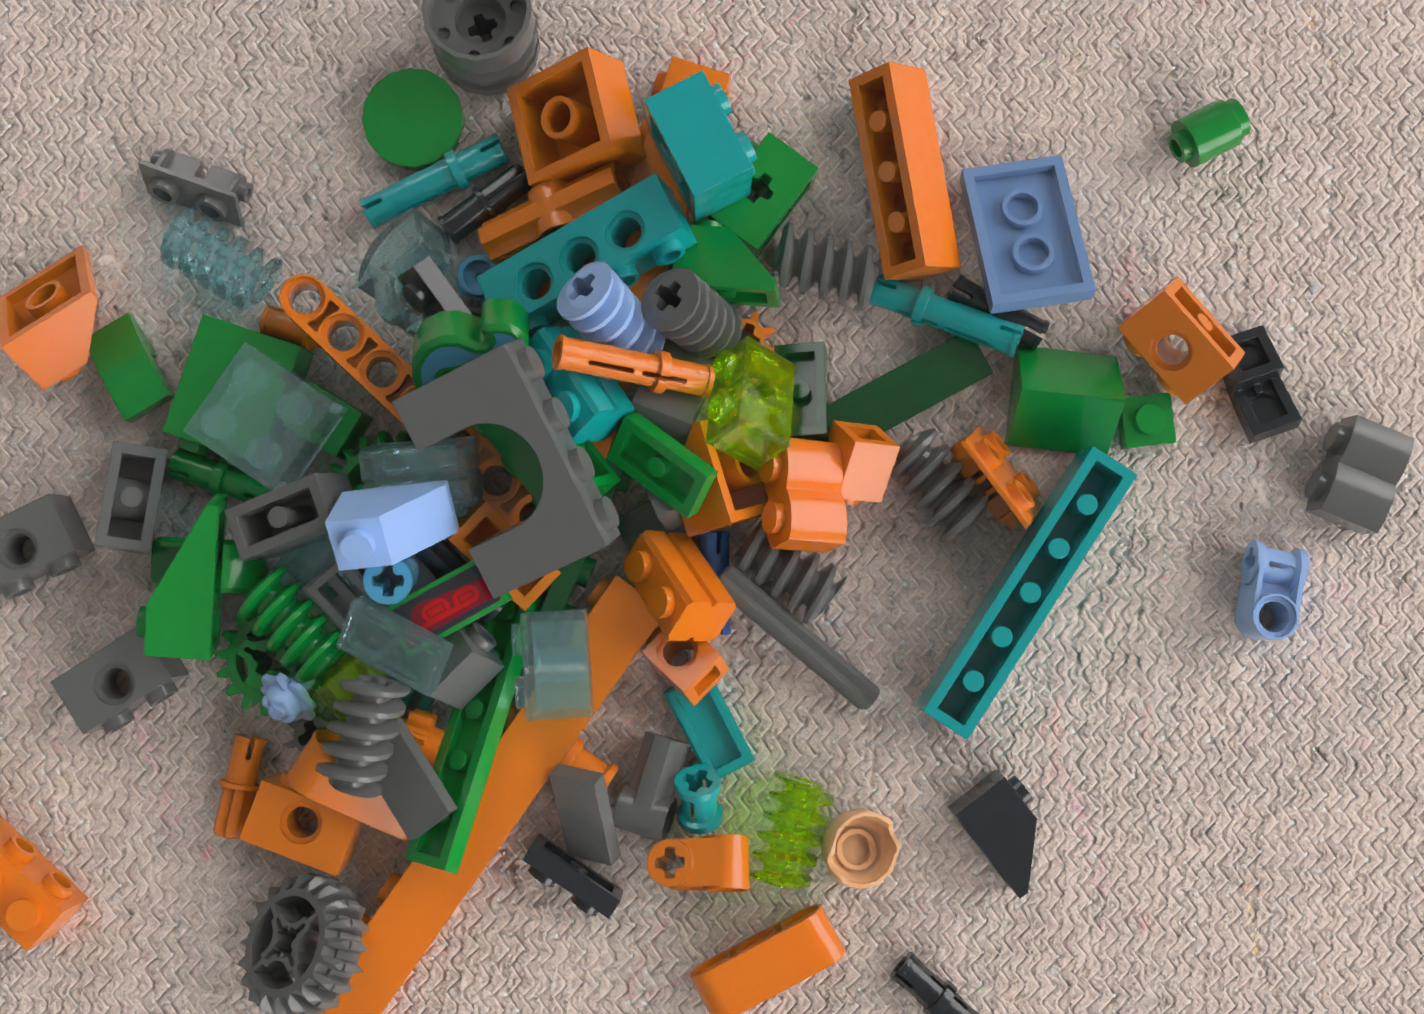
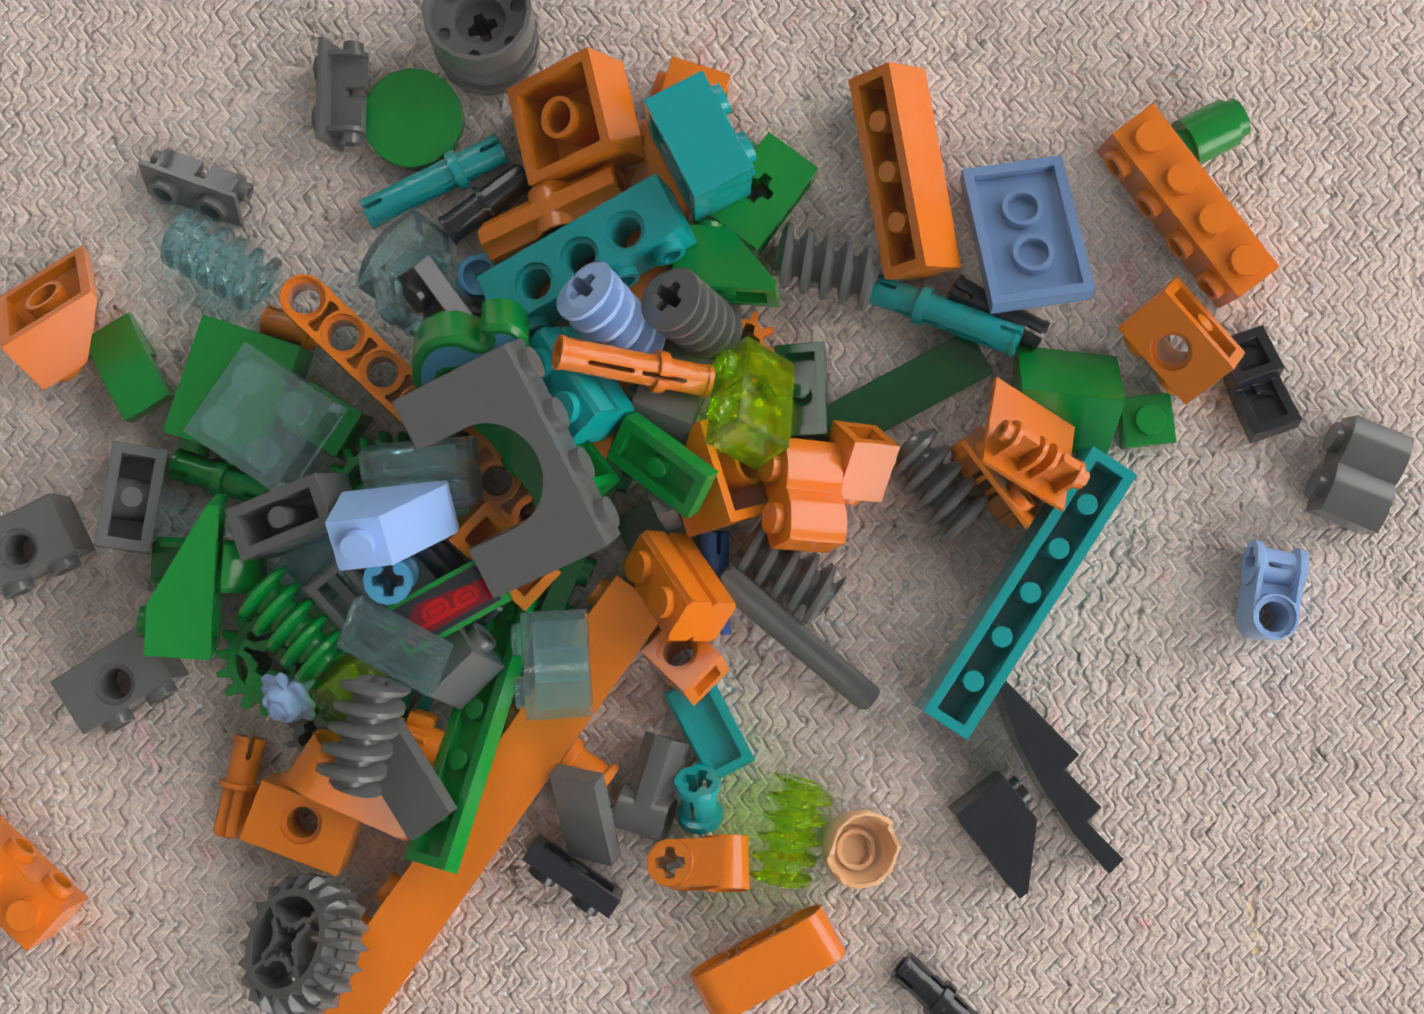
none -> dark grey hinge [311,36,369,152]
none -> orange hinge [980,377,1090,511]
none -> black slope [994,681,1124,874]
none -> orange brick [1097,103,1280,308]

